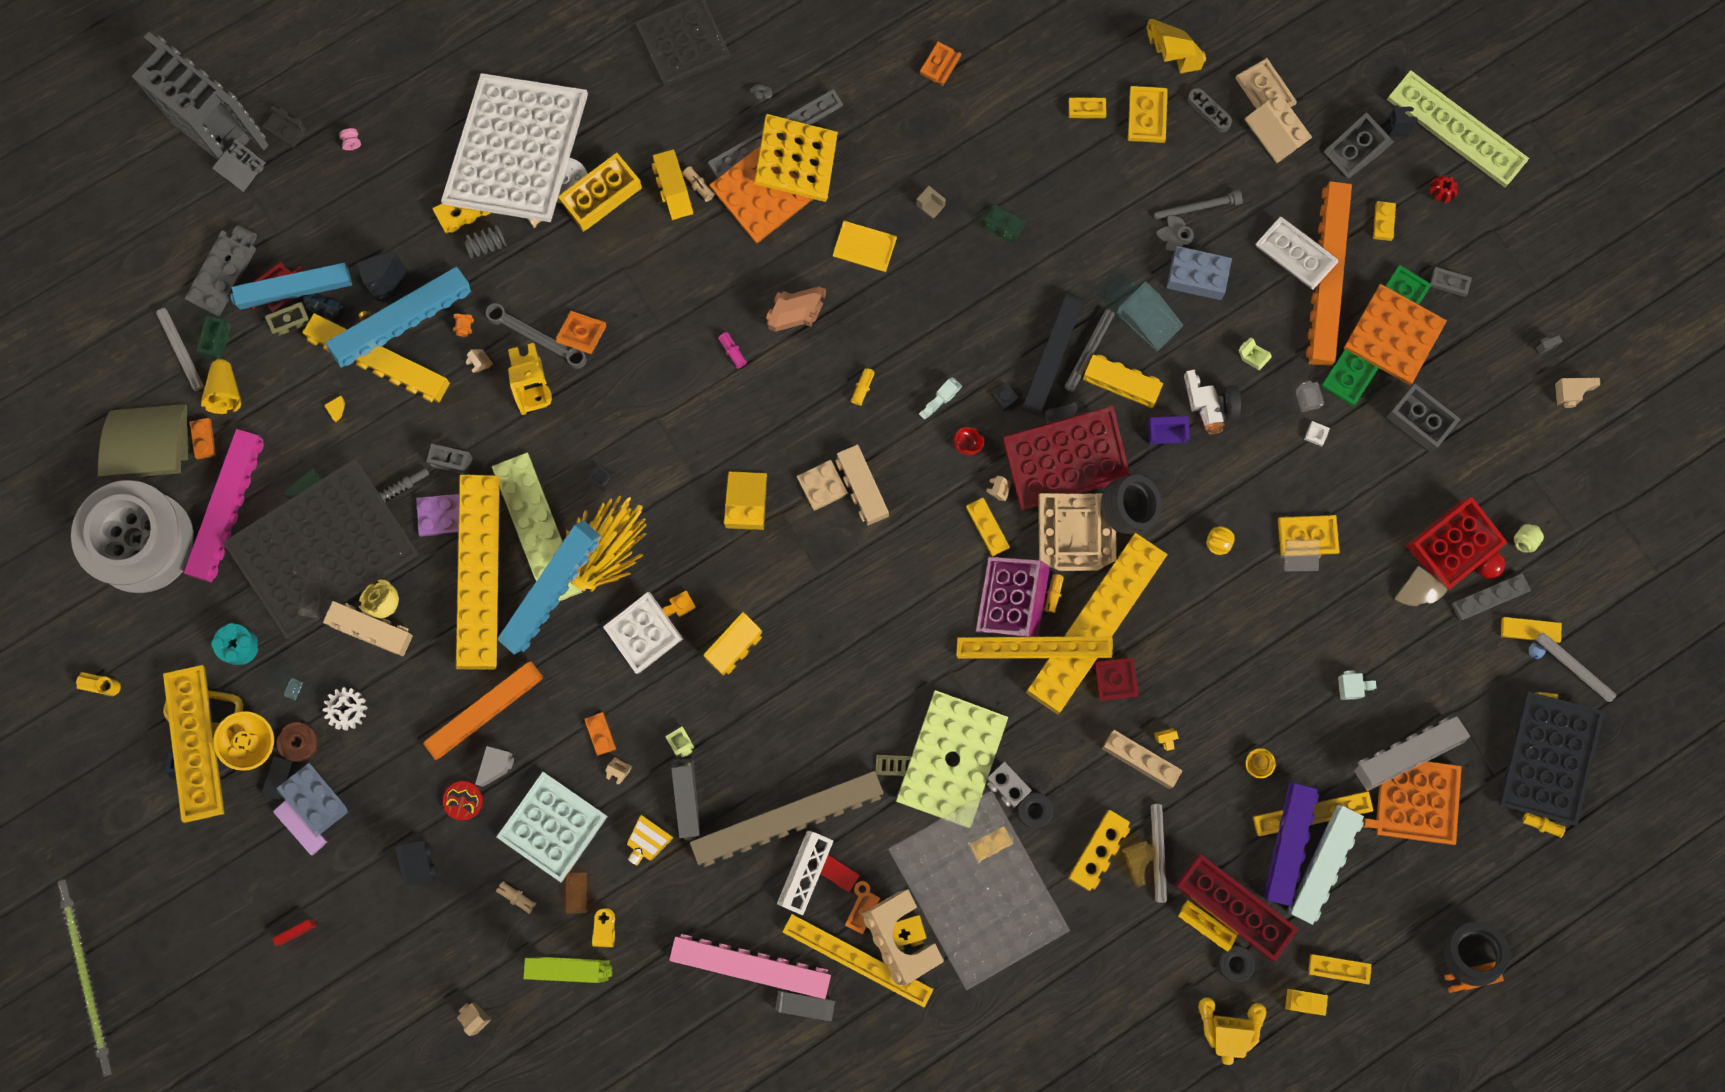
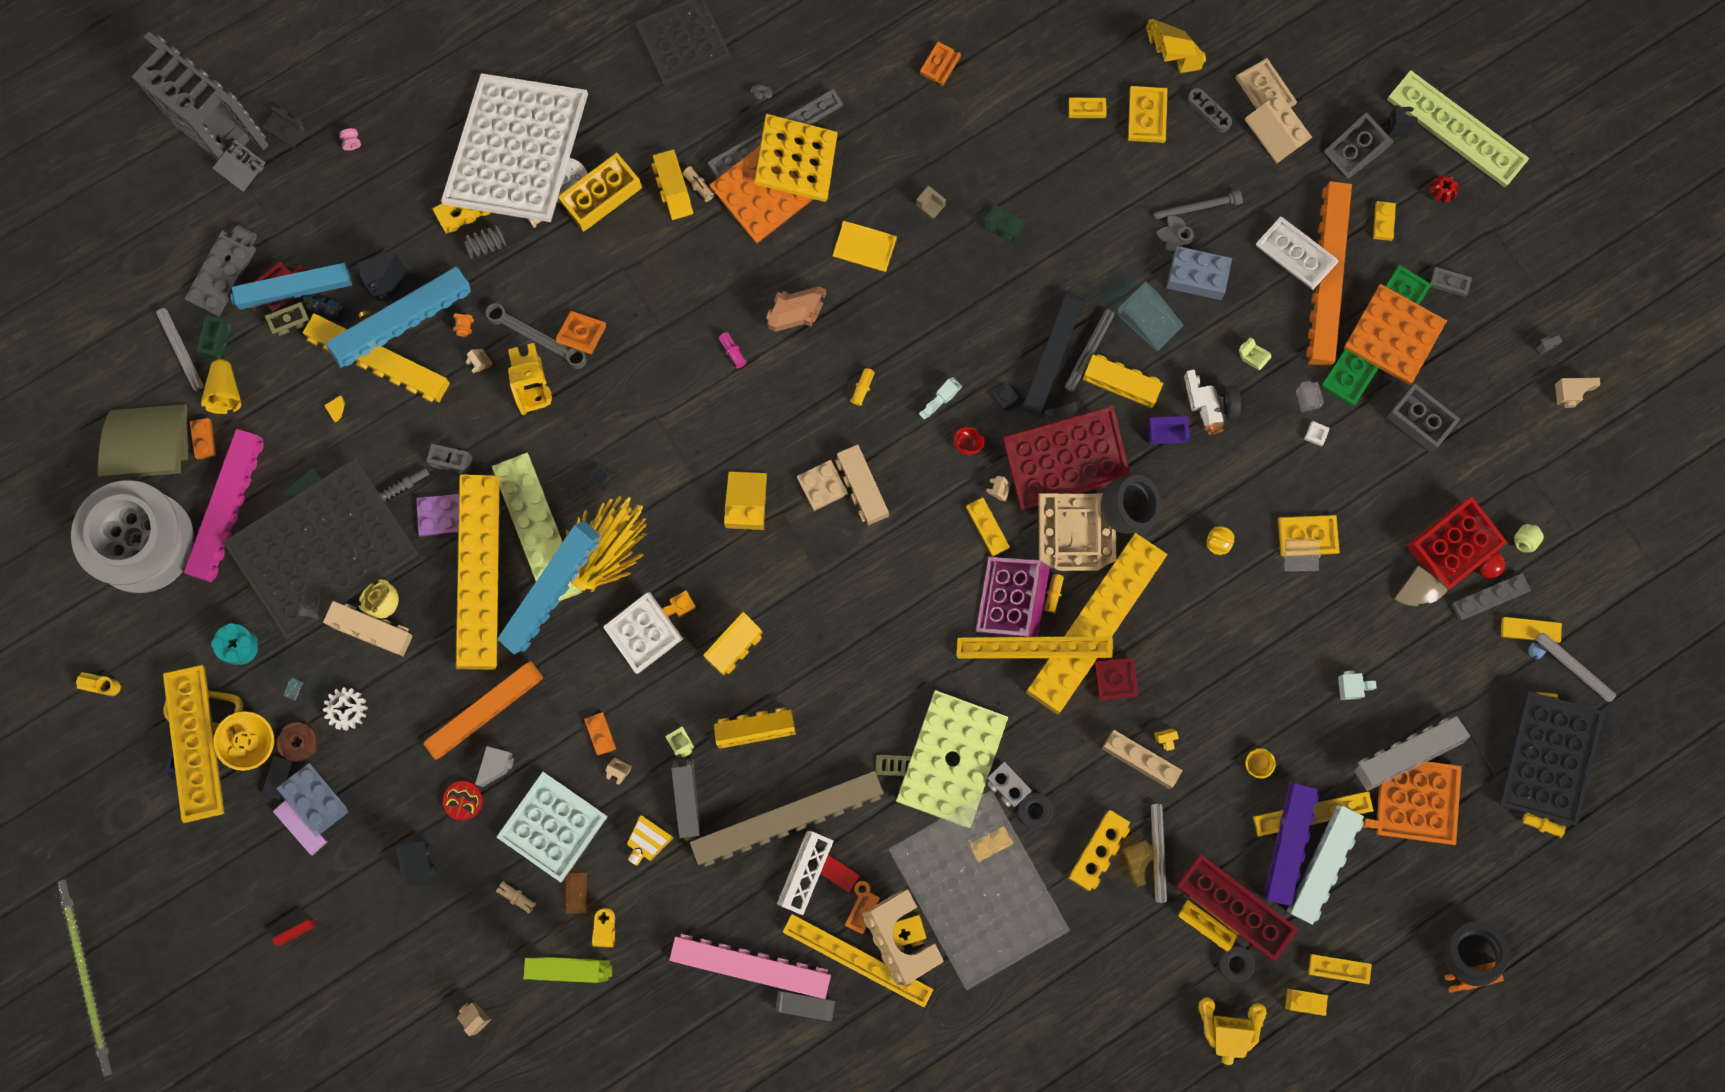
none -> yellow slope [714,707,796,749]

